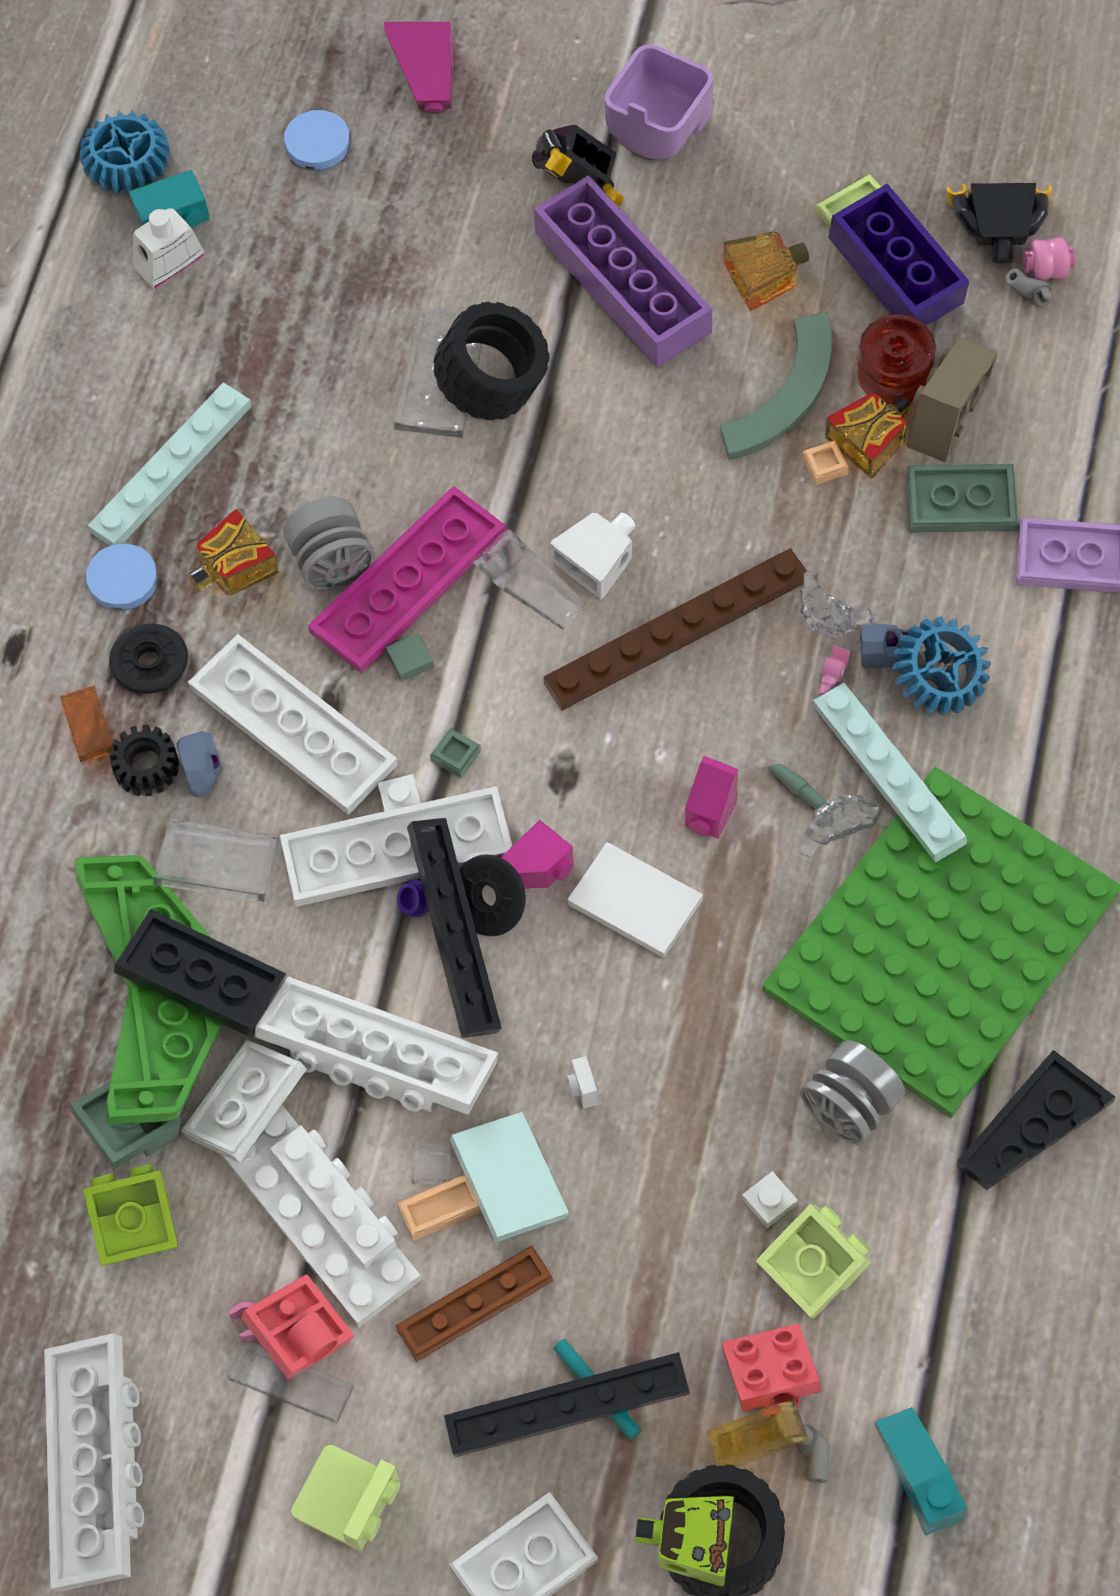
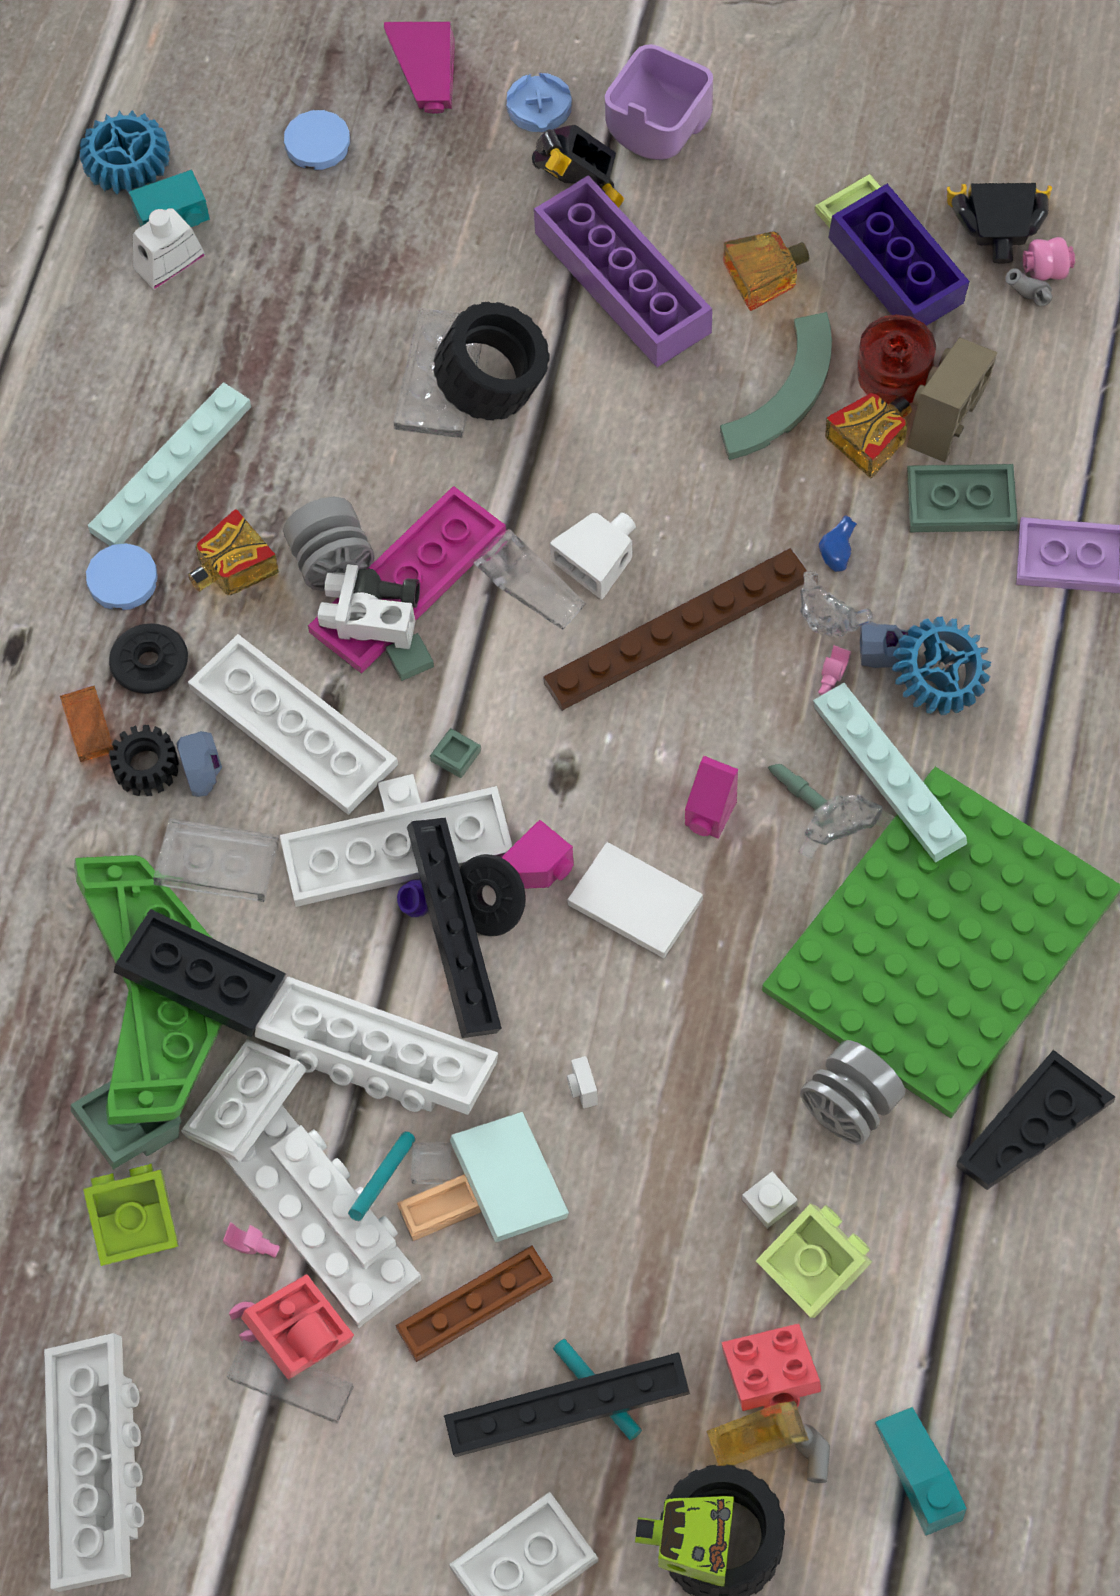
yellowish green bracket [291,1445,401,1552] -> none
light nougat tile [802,440,849,485] -> none
none -> bright pink piece [223,1222,280,1258]
none -> white hips [318,564,420,649]
none -> teal bar [348,1131,415,1221]
none -> light blue tile [506,73,572,132]
none -> blue animal [819,515,857,572]

